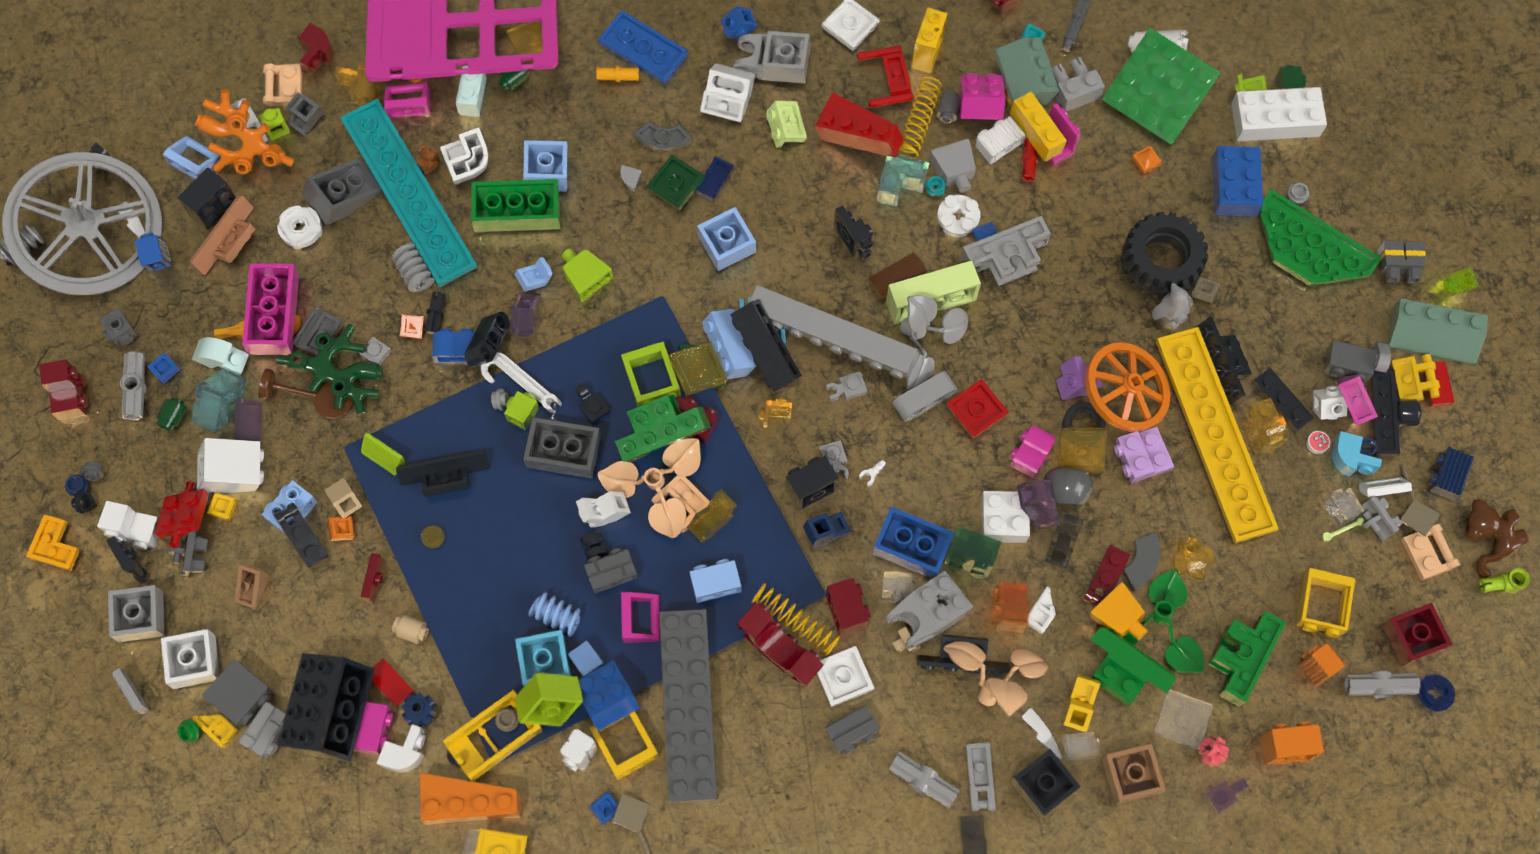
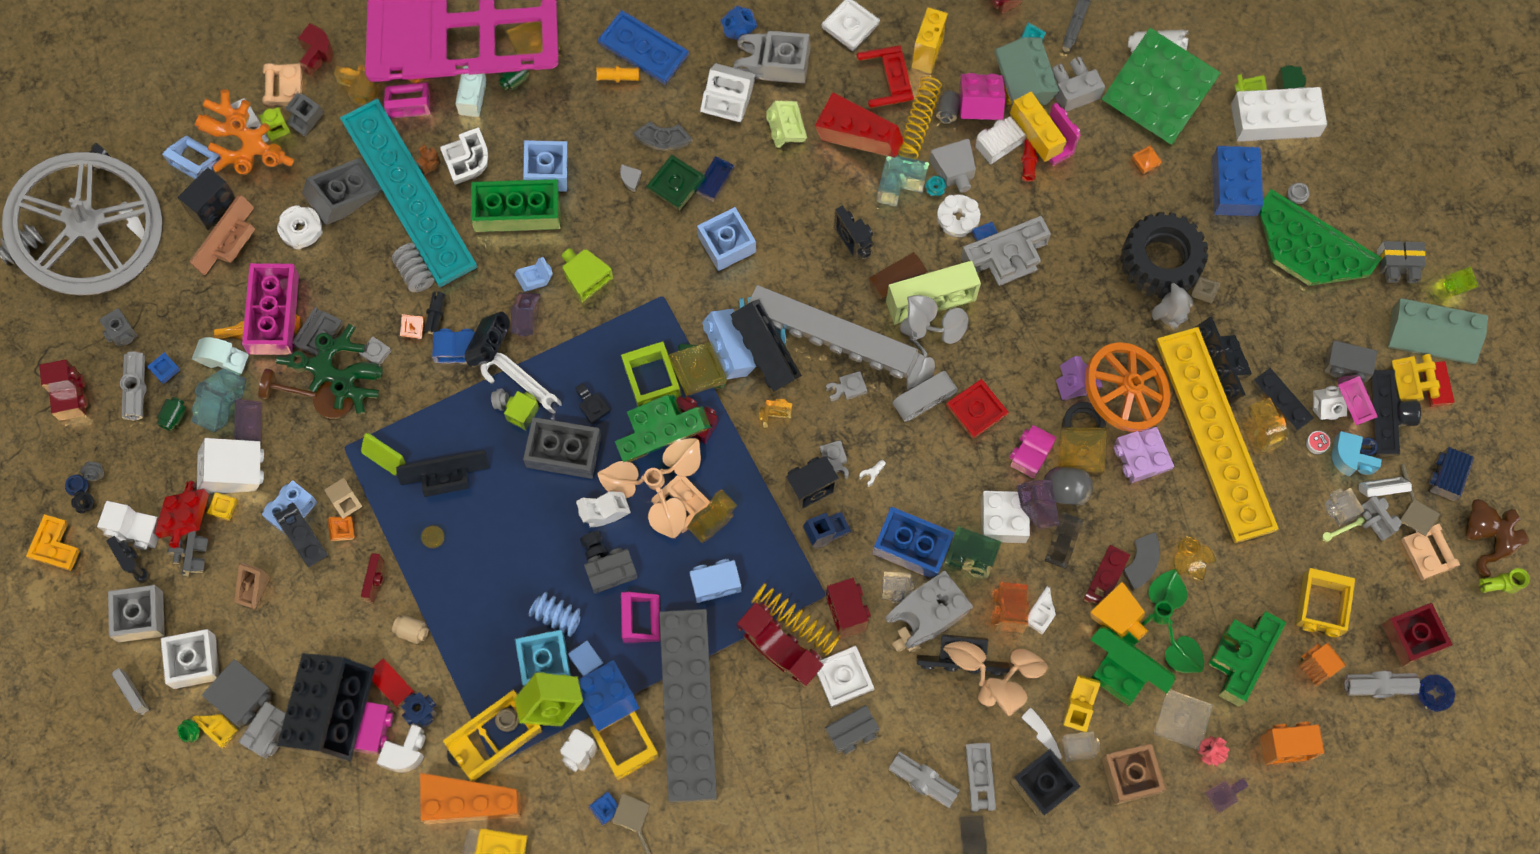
blue brick [134,233,173,271] -> none
light grey beam [1373,342,1391,373] -> none

